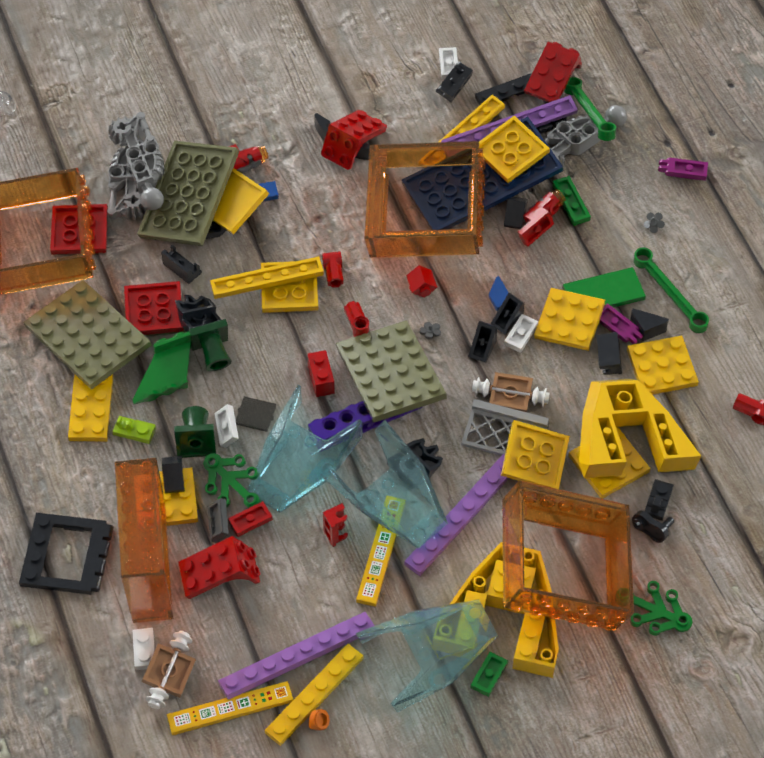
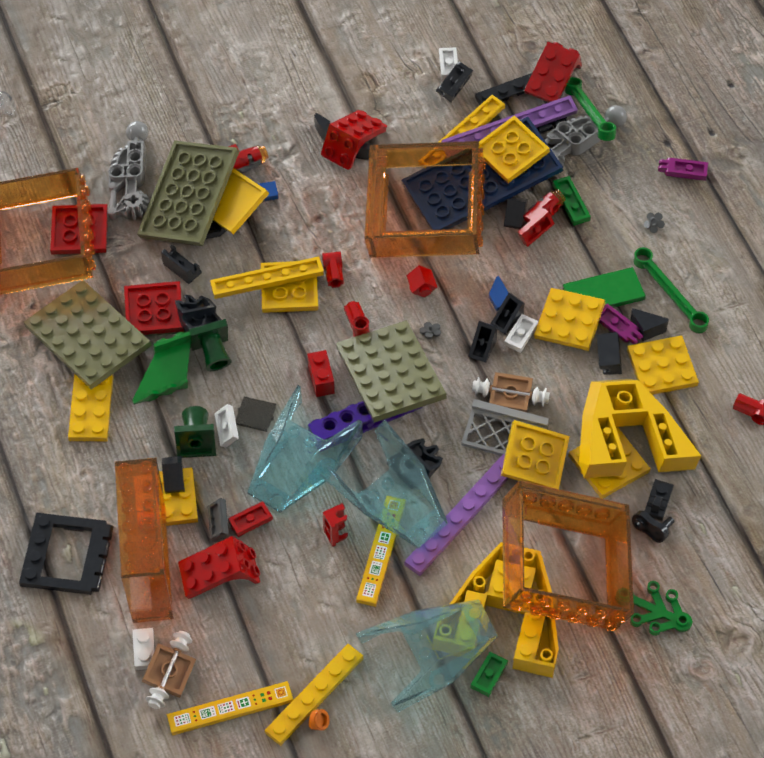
light grey arm [108,112,164,211] -> none
lime plate [112,416,156,444] -> none
green plant [203,453,261,508] -> none
medium lavender plate [218,612,375,700] -> none

